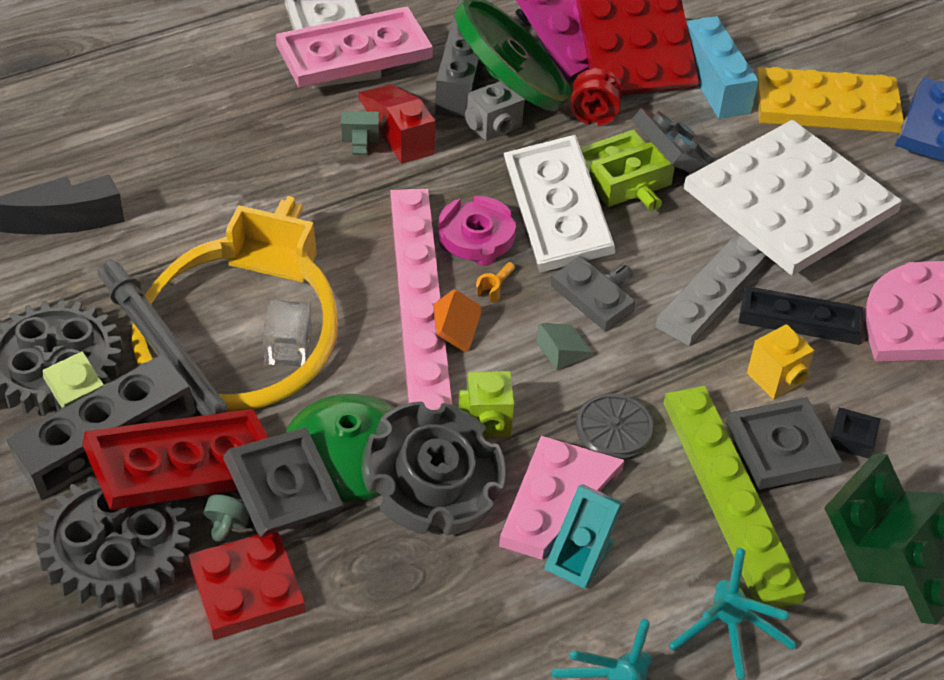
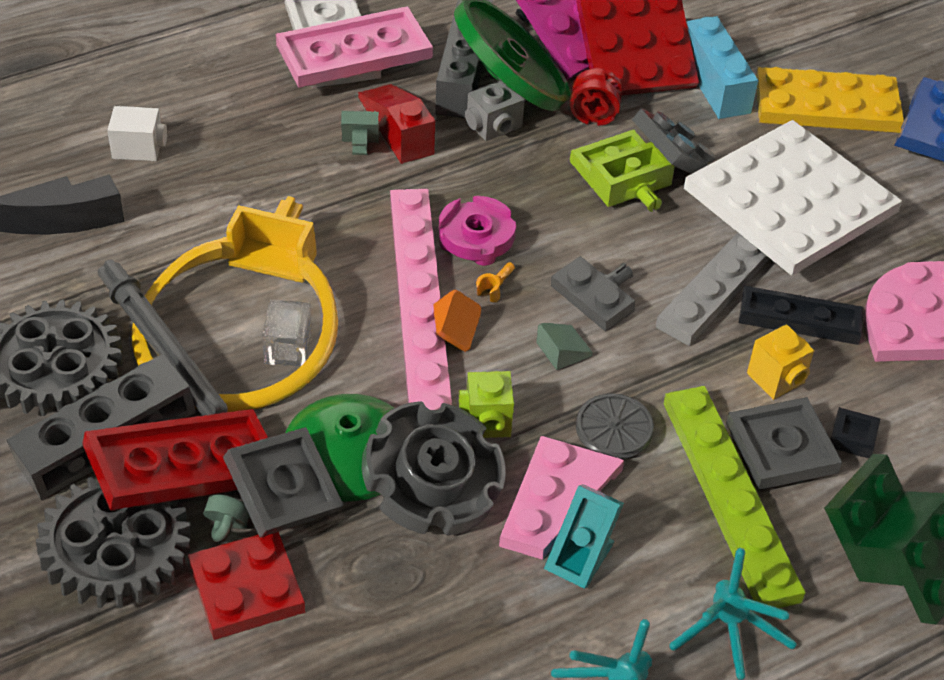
yellowish green plate [43,351,104,407] -> none
white tile [504,135,615,273] -> none
none -> white brick [107,106,167,161]

